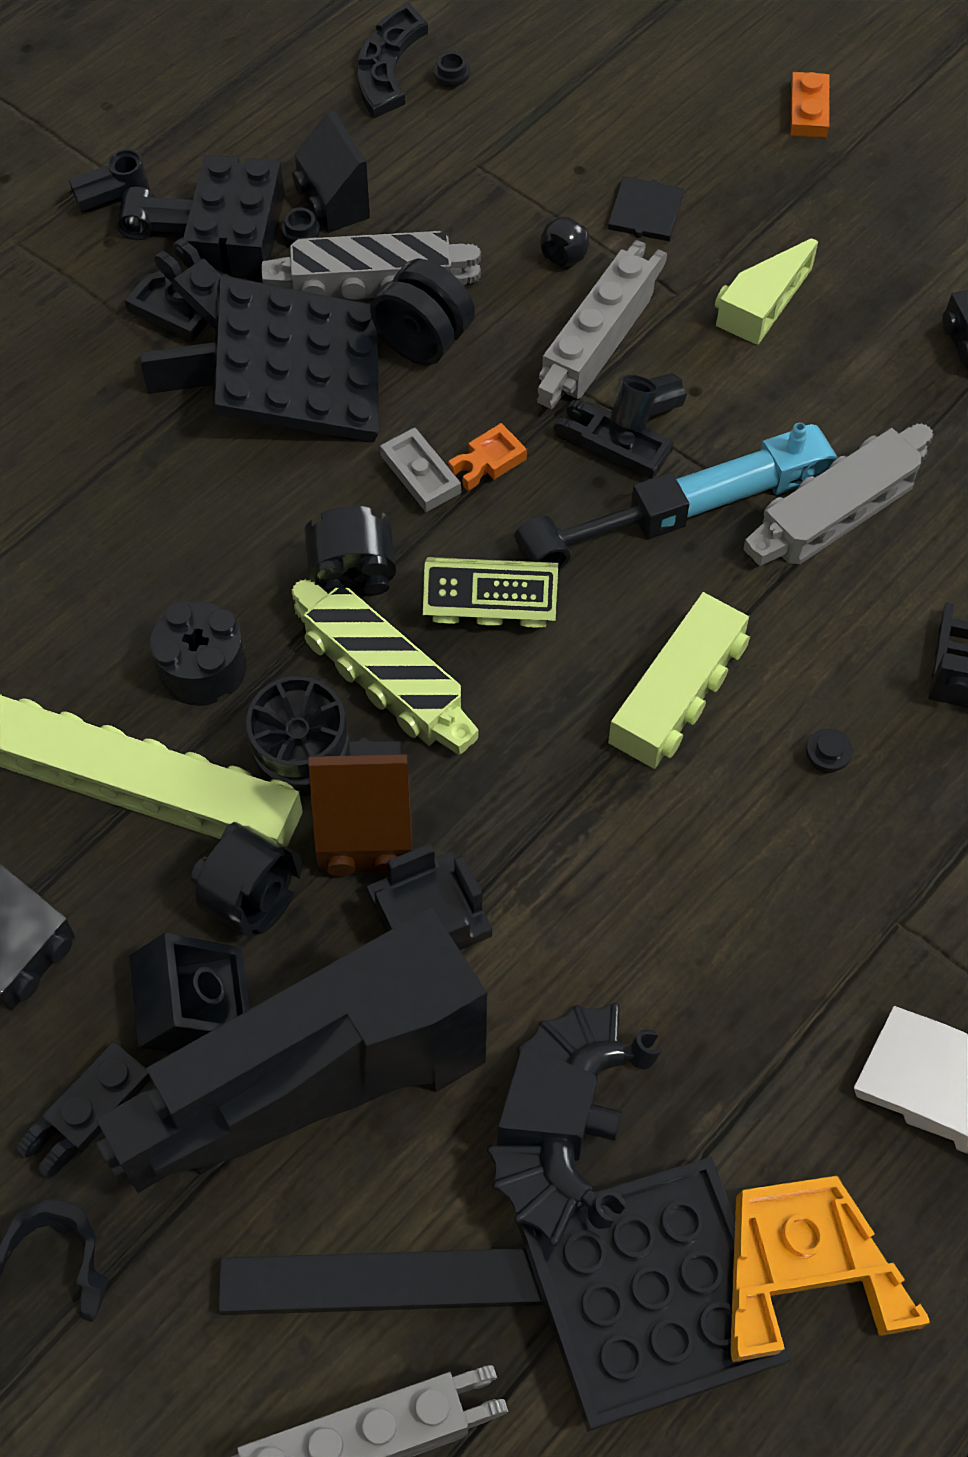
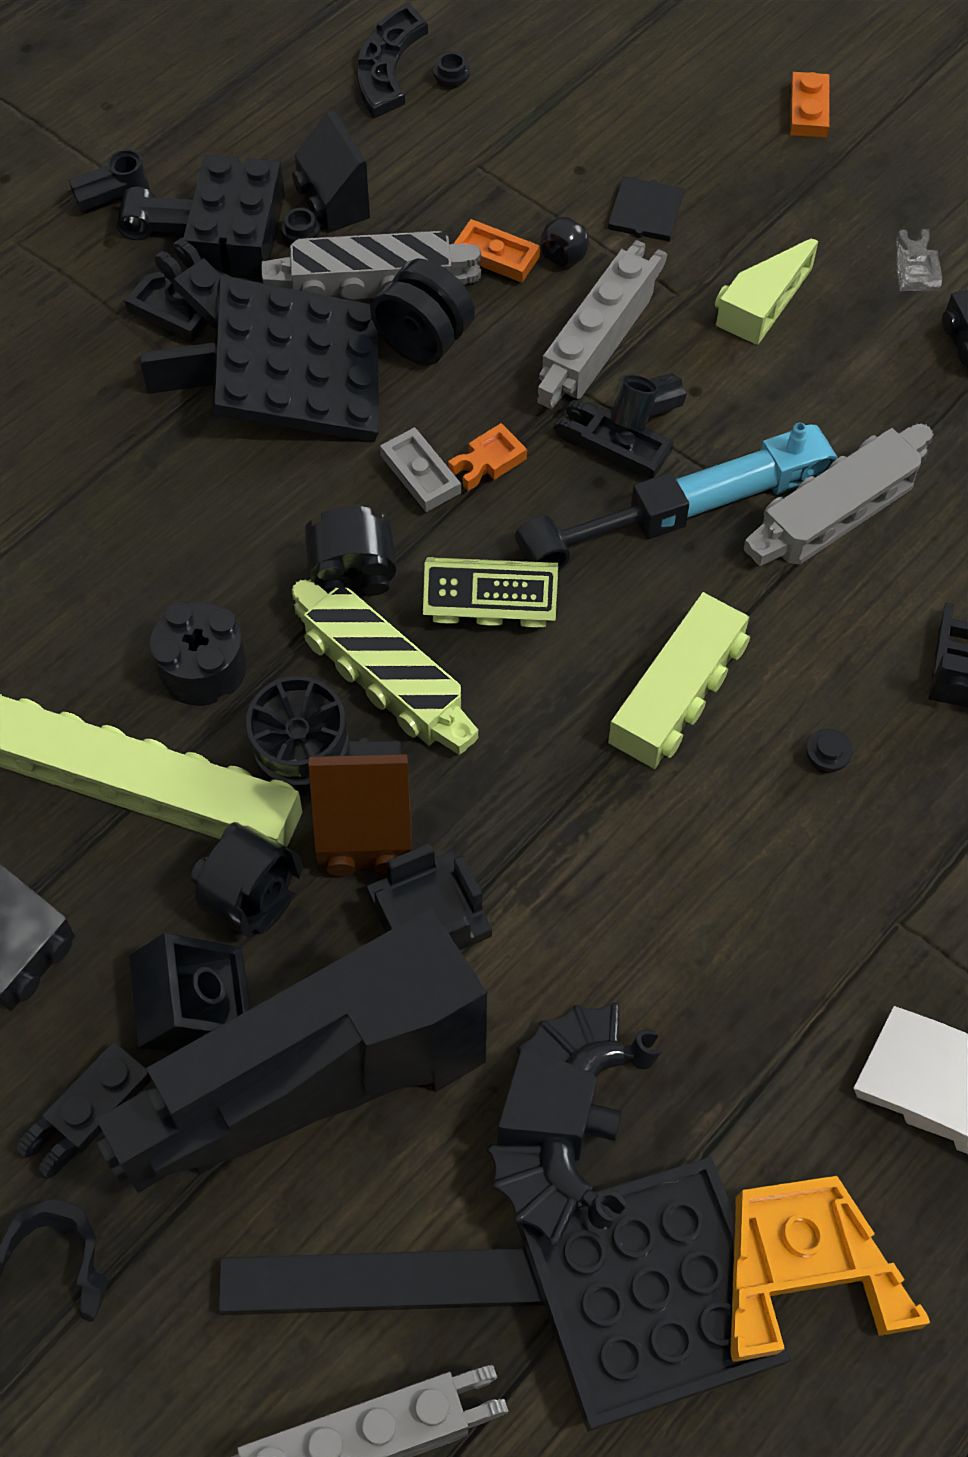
none -> orange plate [454,219,540,283]
none -> clear plate [895,229,943,291]

